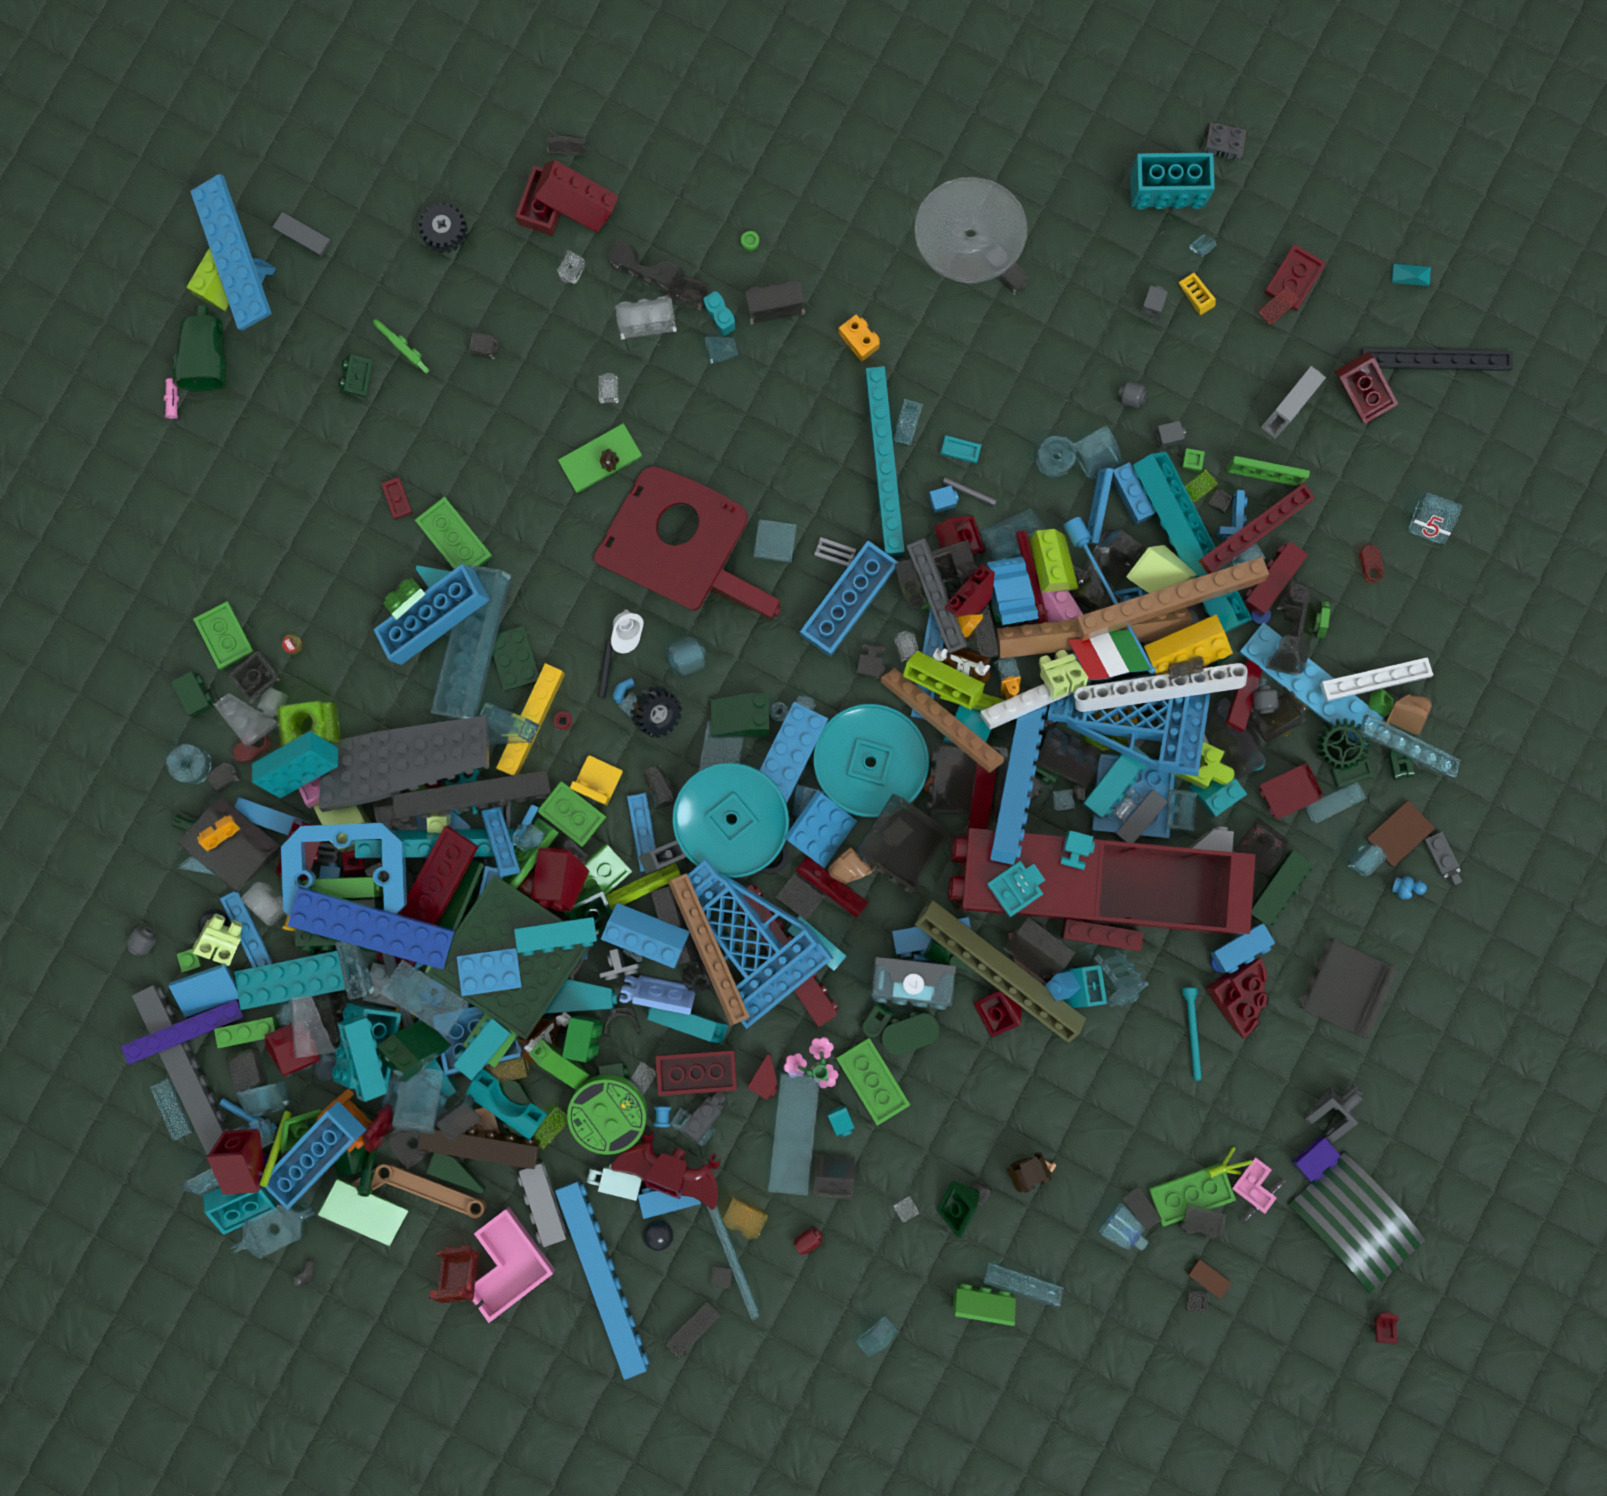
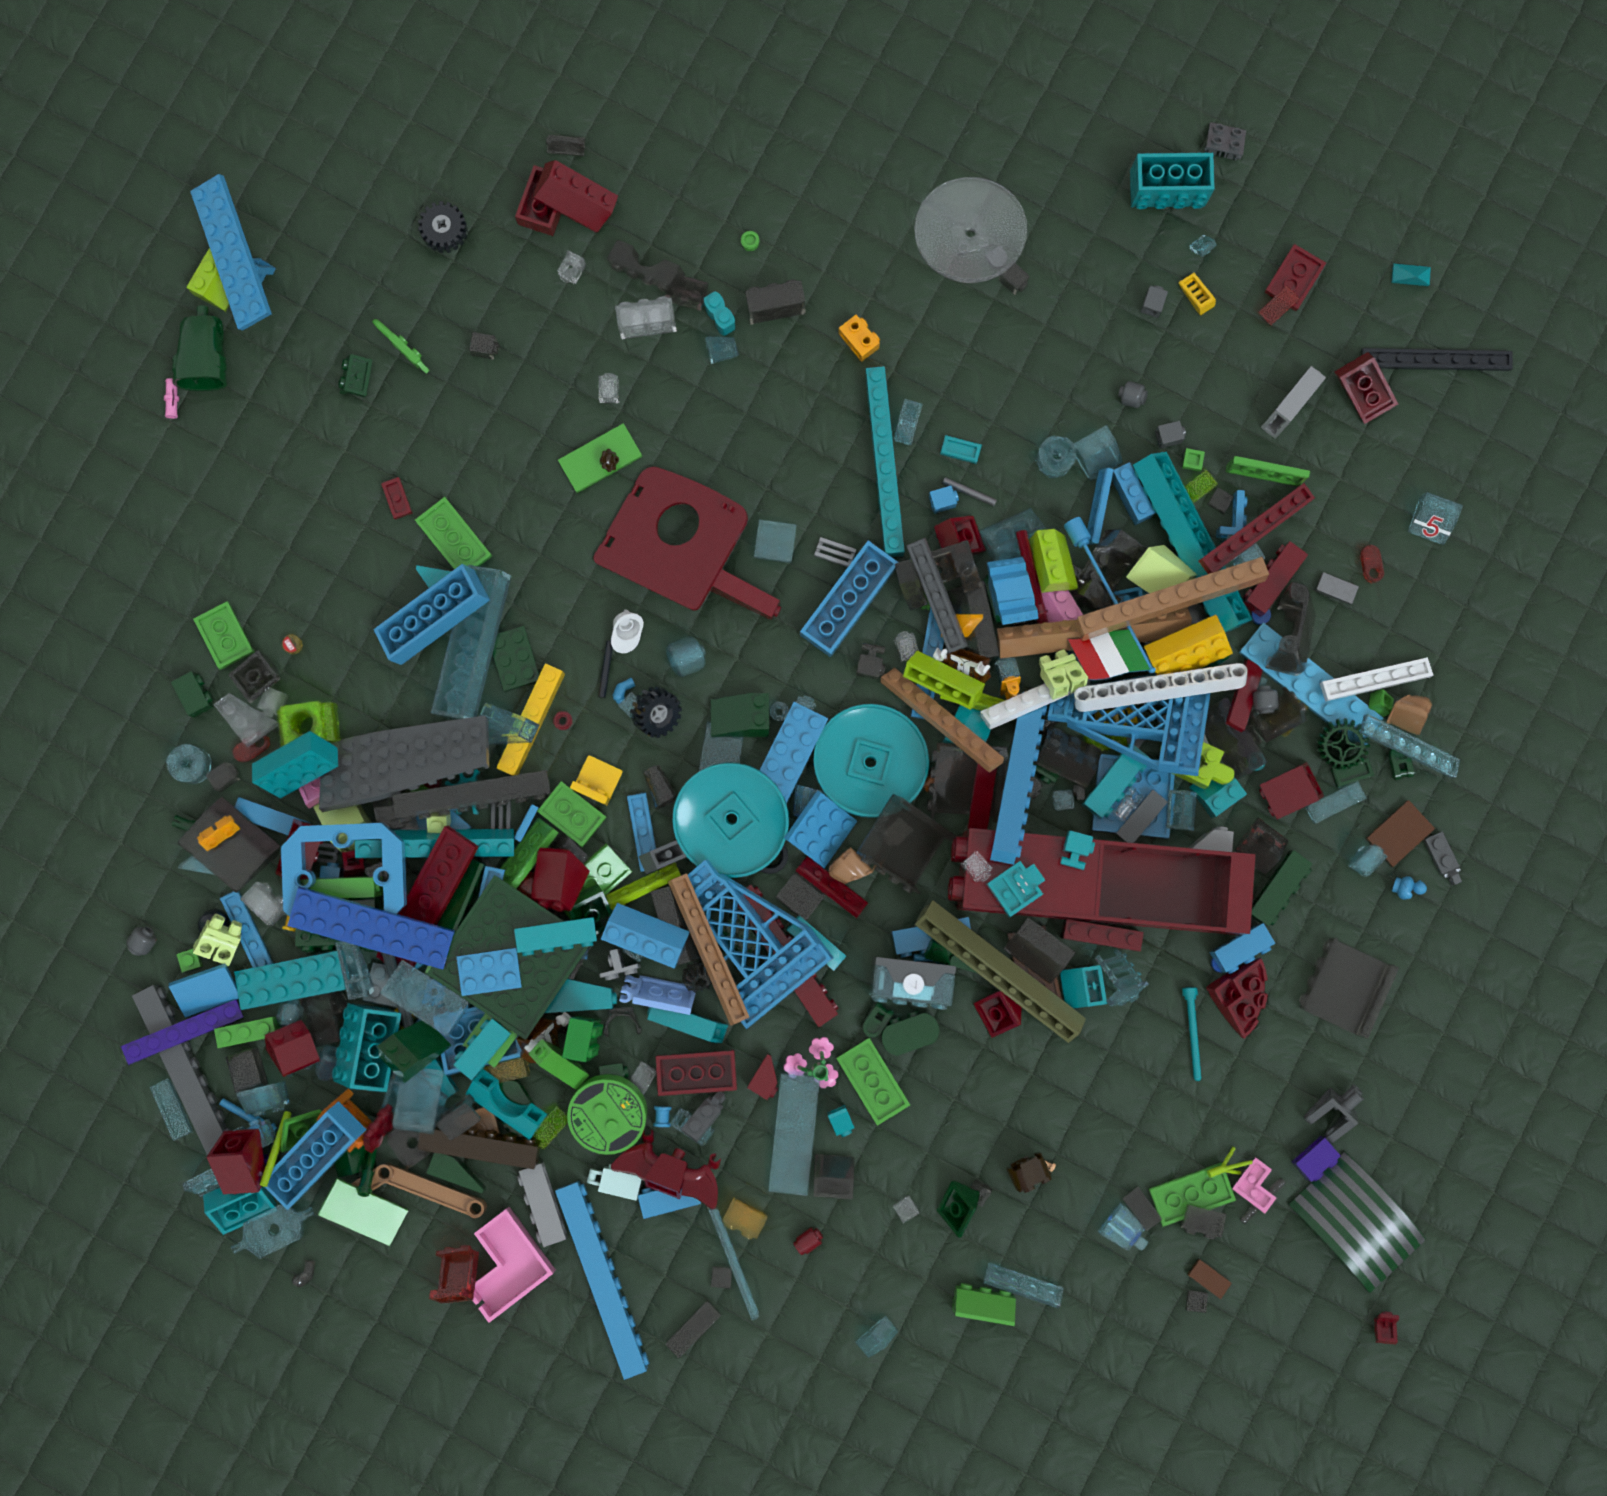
dark grey tile [273,212,331,257] -> none
clear wing [289,996,336,1058] -> none
teal brick [338,1015,387,1102] -> none
bright green plate [383,577,425,620] -> none
dark azure tile [481,807,520,877] -> none
clear light blue brick [511,824,546,851] -> none
black hair [642,1220,673,1251] -> none
dark red slope [944,564,995,617] -> none
dark azure brick [1045,971,1081,1001] -> none
clear smoke bar [1168,656,1204,679] -> none
bright green wing [1314,601,1330,638] -> none
none -> clear brick [960,851,993,883]
none -> flat silver tile [1315,572,1359,605]

